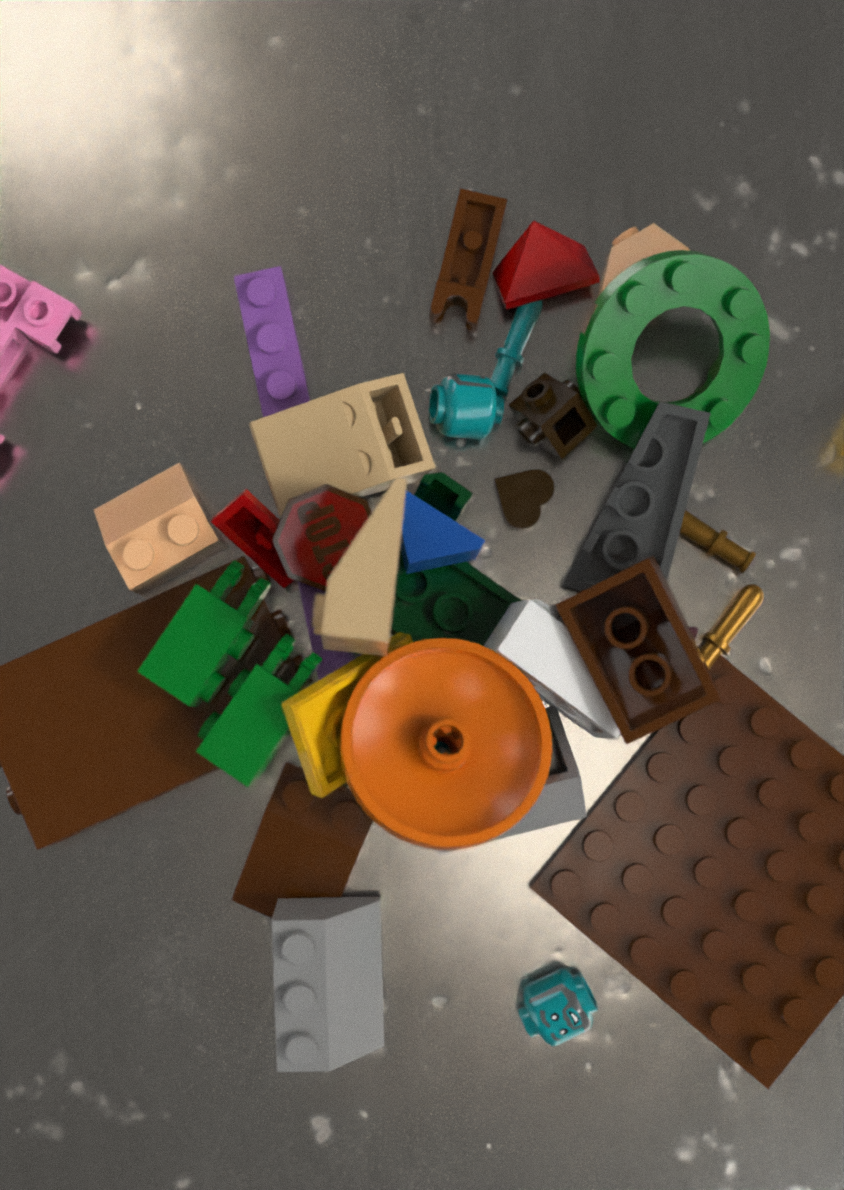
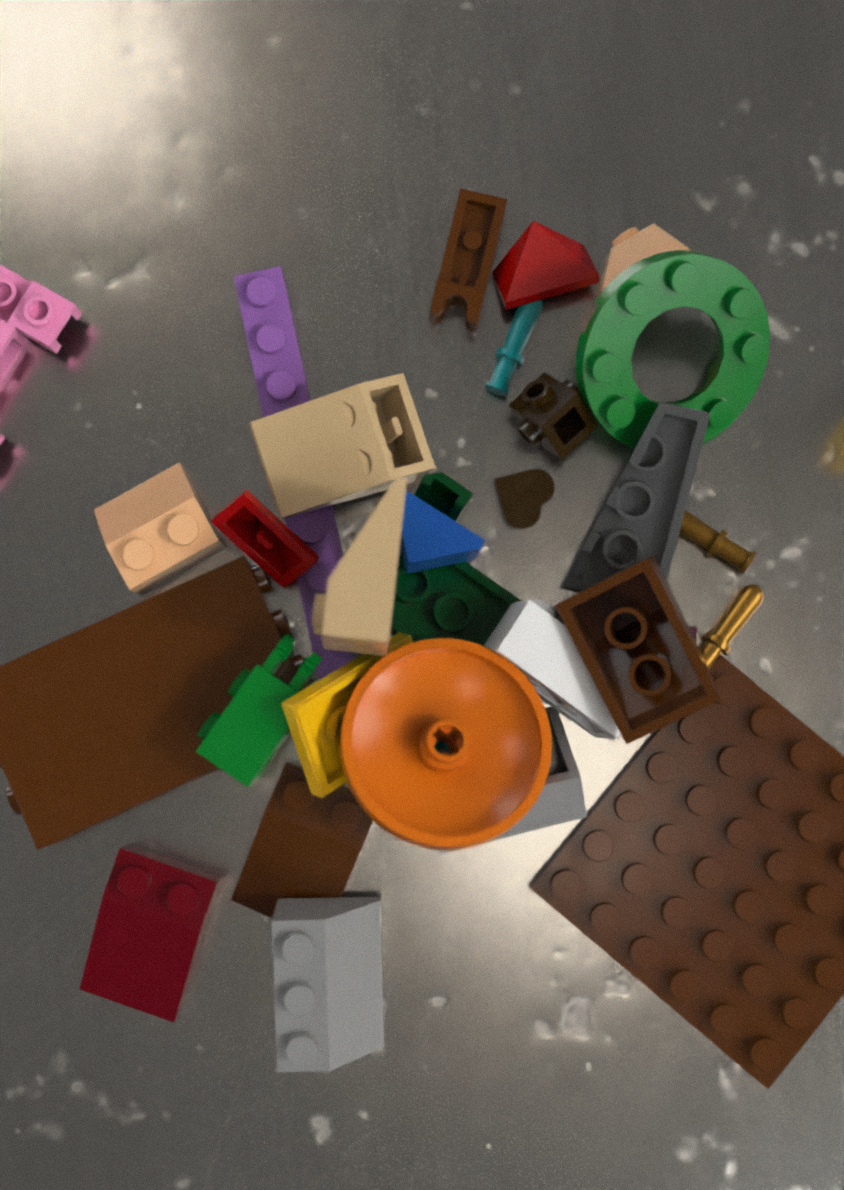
green hinge [137,560,271,707] -> none
piece [272,484,372,592] -> none
teal head [428,373,504,439] -> none
teal head [518,968,599,1046] -> none
none -> dark red slope [79,843,226,1023]

